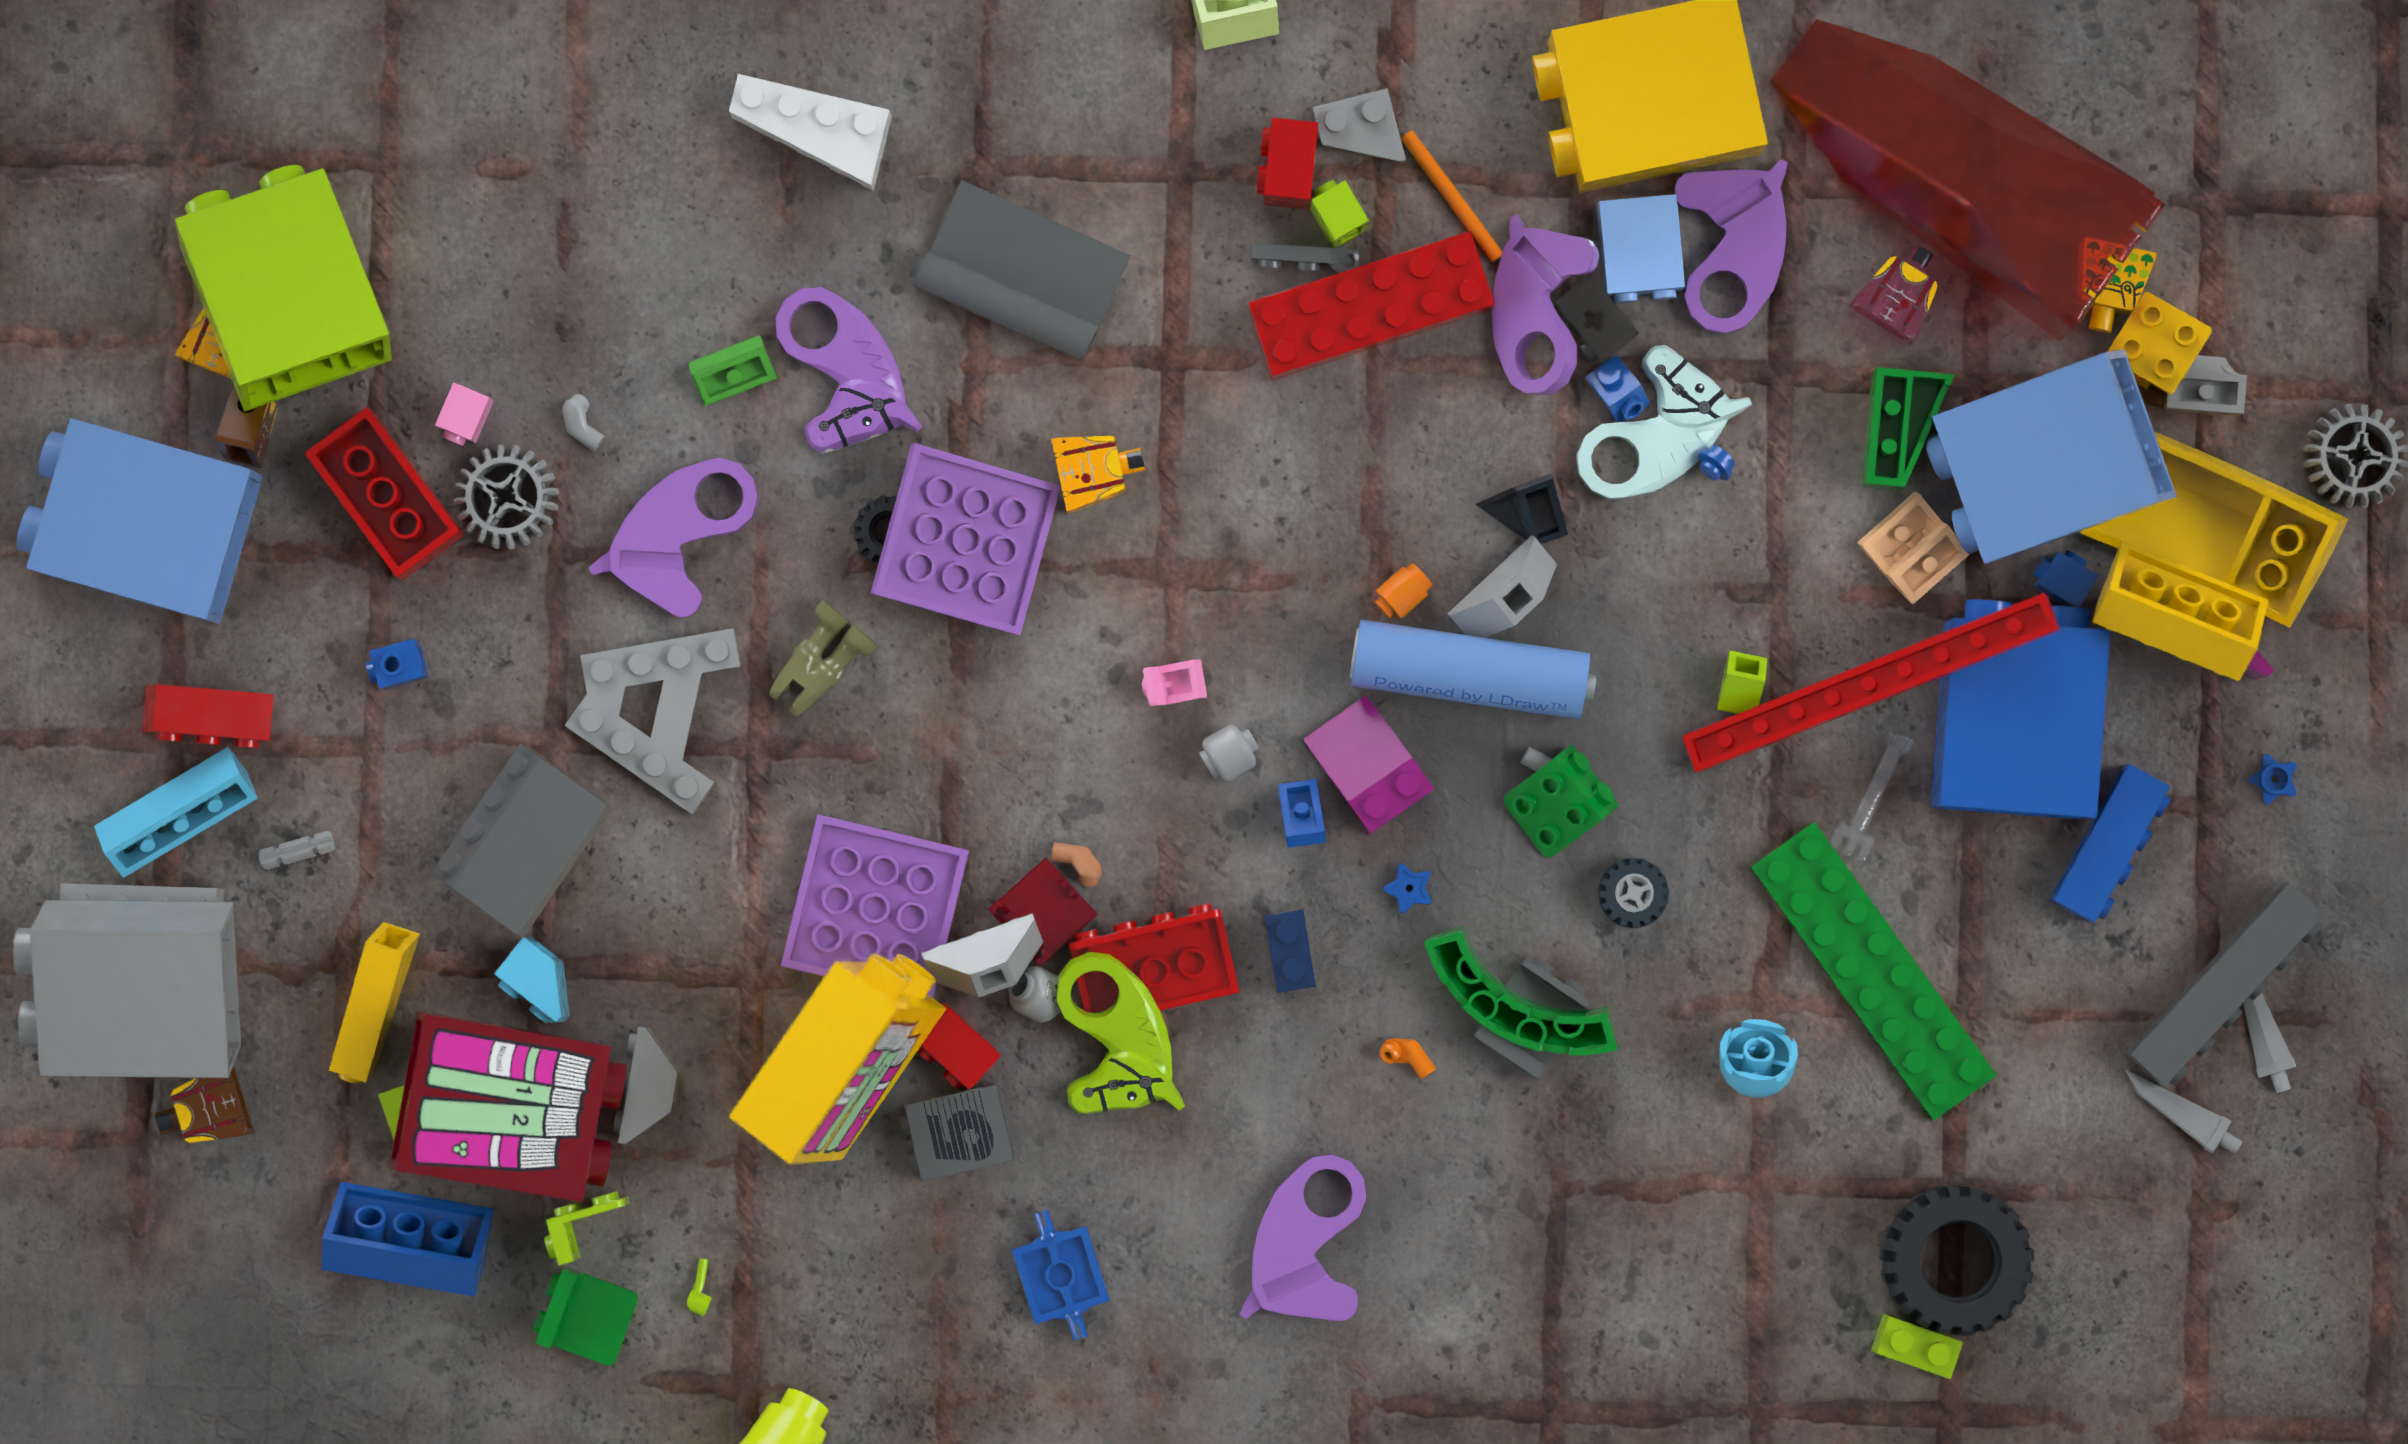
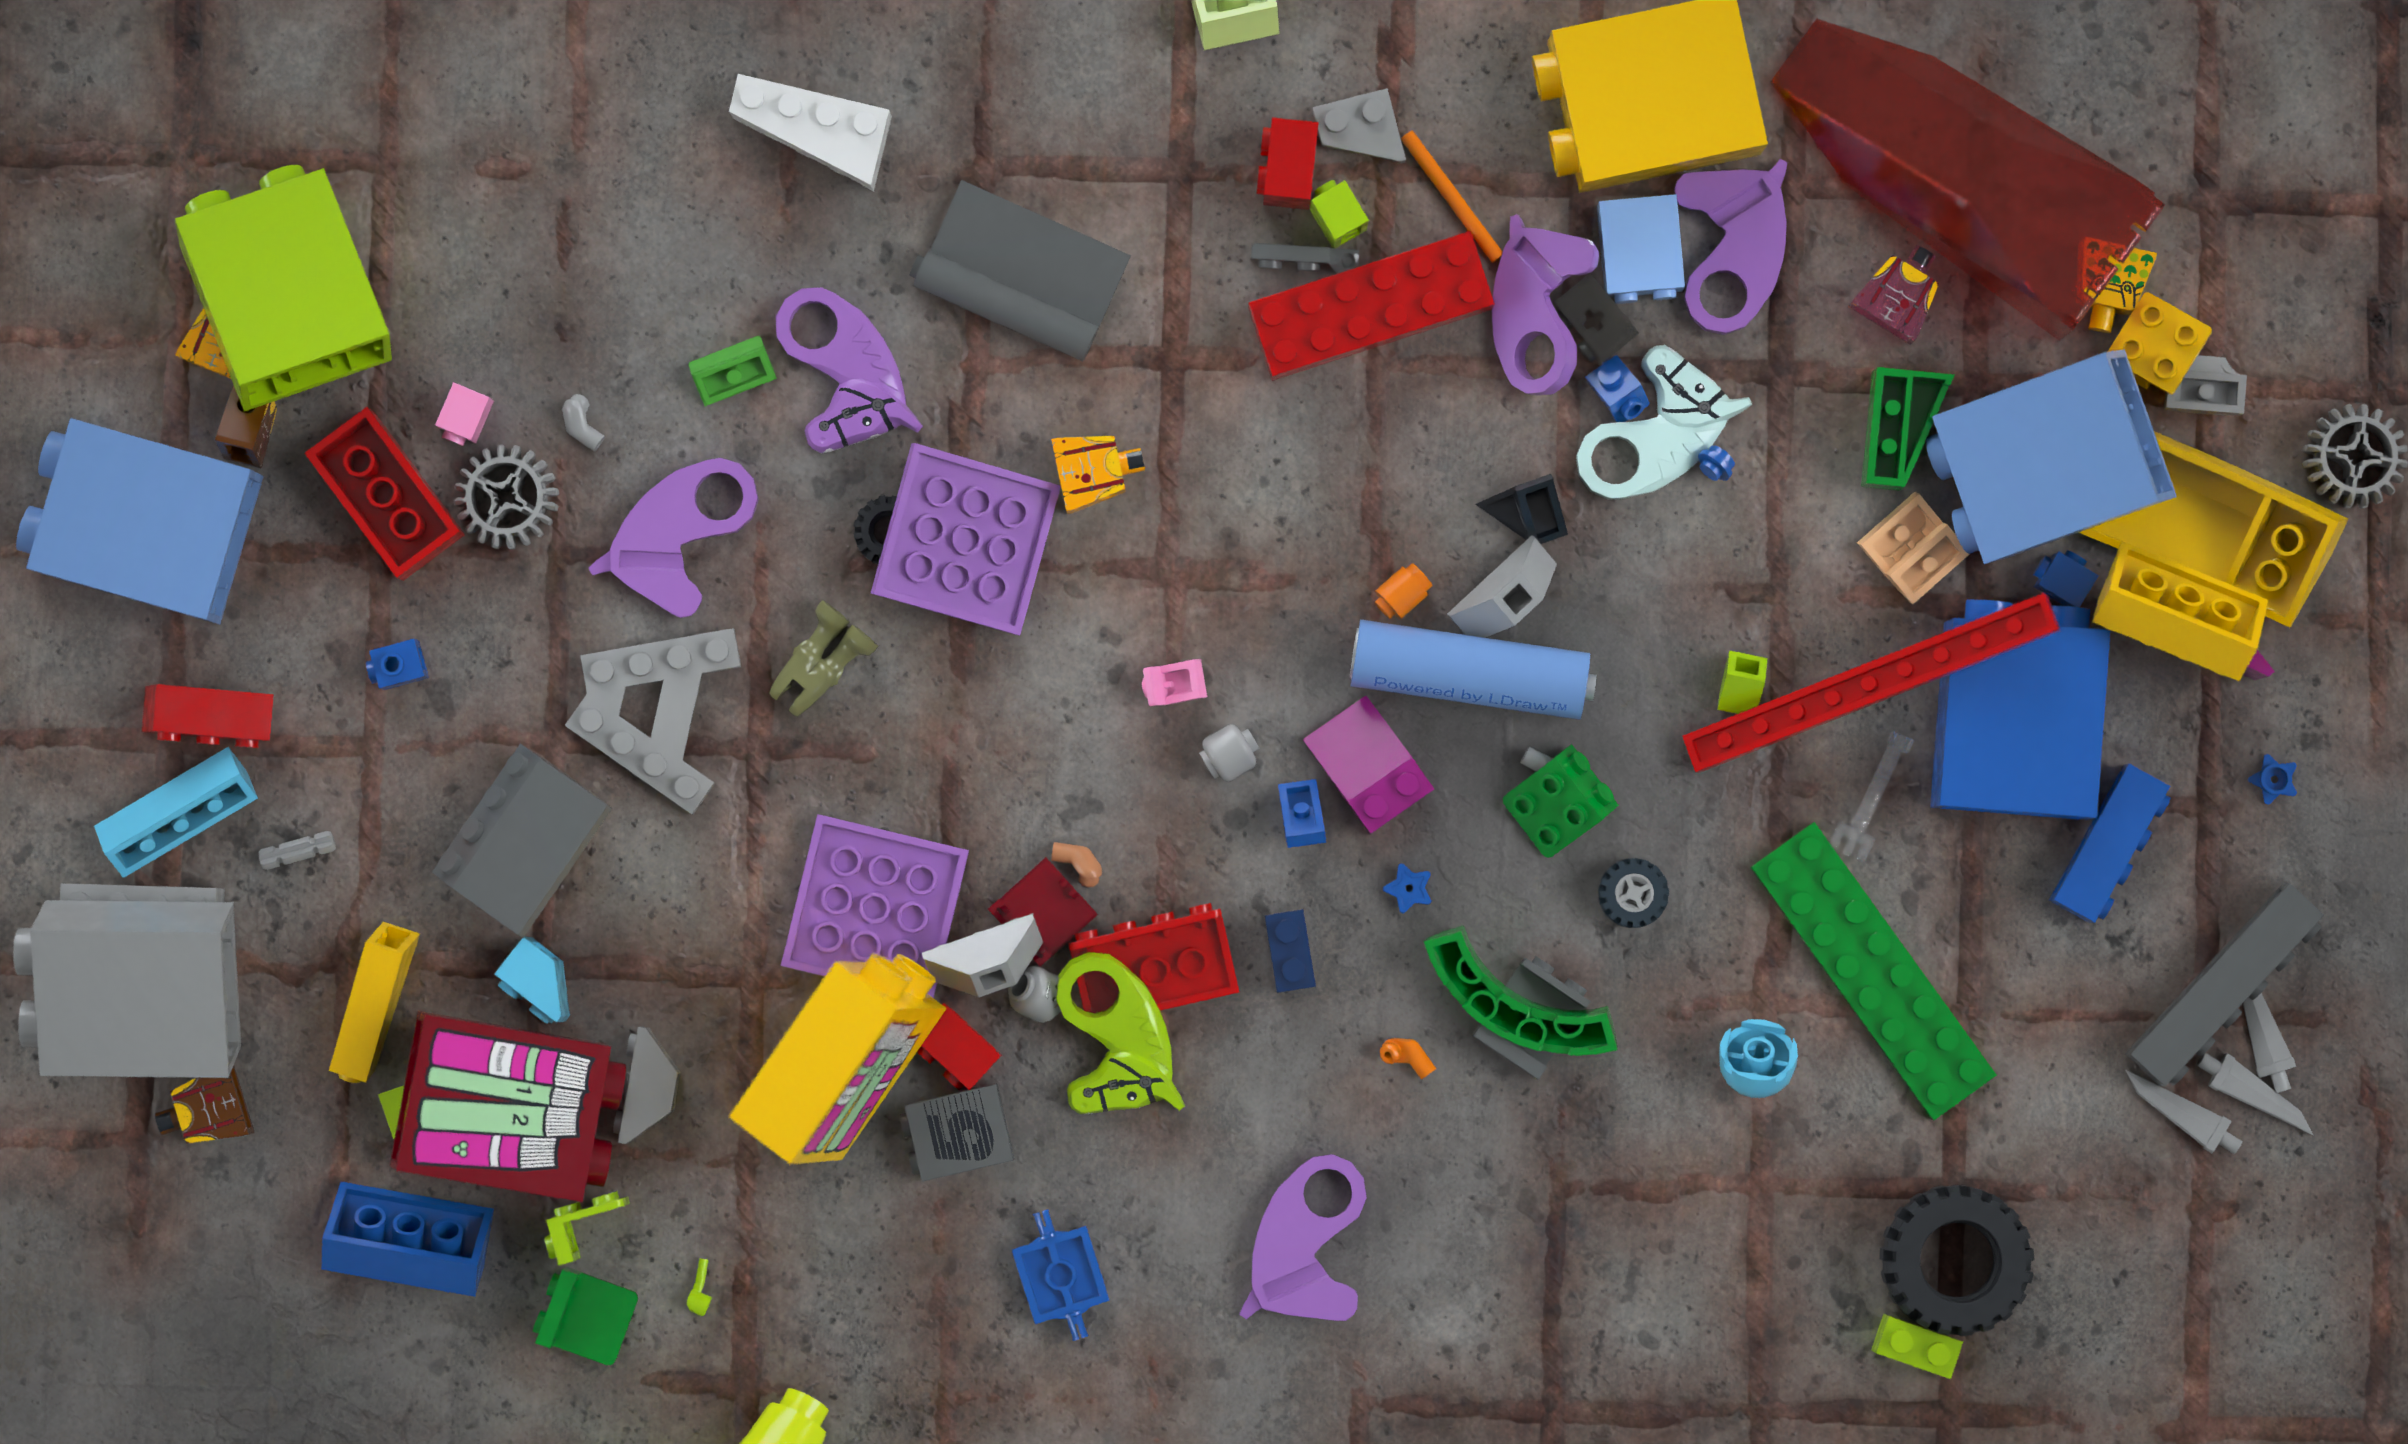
none -> light grey bar [2197,1053,2314,1136]

